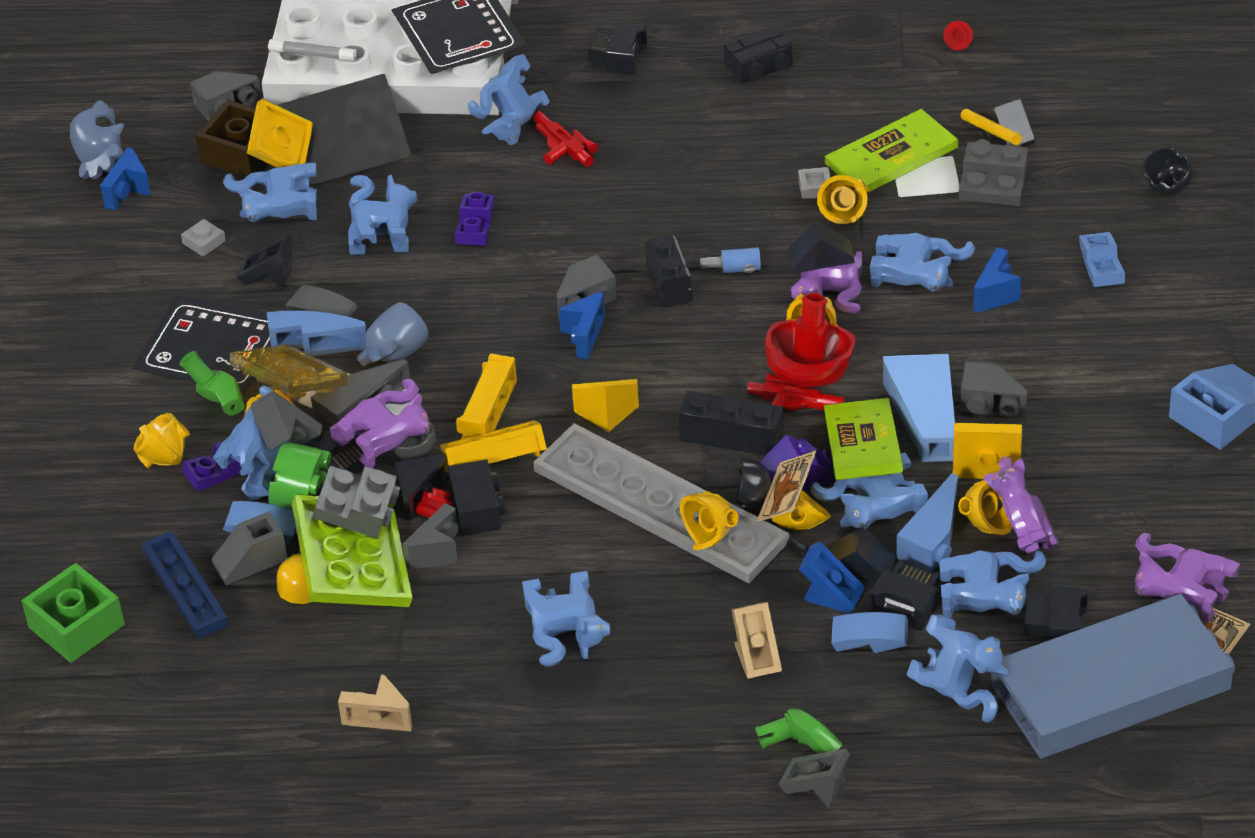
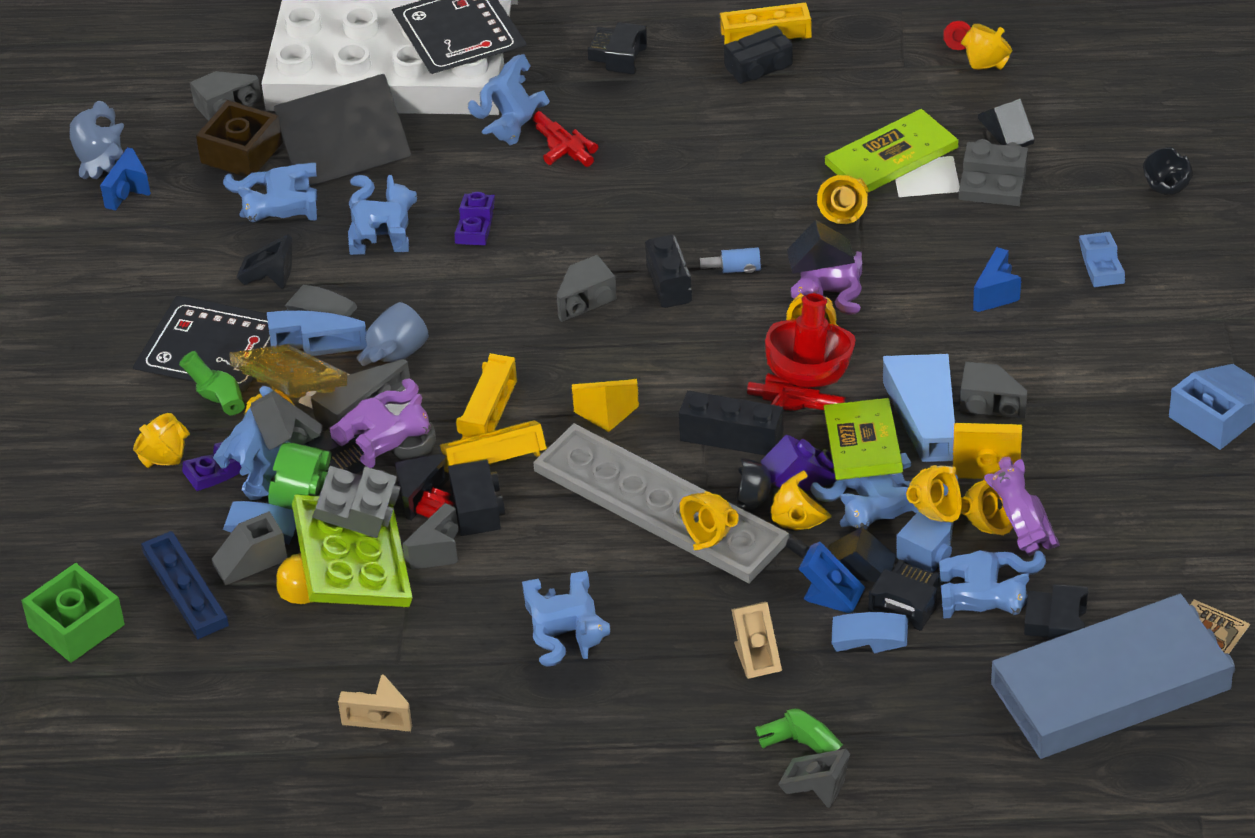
light grey plate [181,219,226,256] -> none
yellow plate [247,98,313,168] -> none
light grey bar [268,39,357,61] -> none
blue slope [559,292,605,359] -> none
sticker [757,451,816,522] -> none
light grey plate [798,167,830,199] -> none
medium blue animal [870,233,975,292] -> none
medium blue animal [906,614,1009,722] -> none
yellow bar [960,109,1022,145] -> none
medium lavender animal [1135,533,1240,624] -> none
none -> yellow container [720,2,812,45]
none -> yellow helmet [906,465,962,522]
none -> yellow helmet [961,24,1013,70]

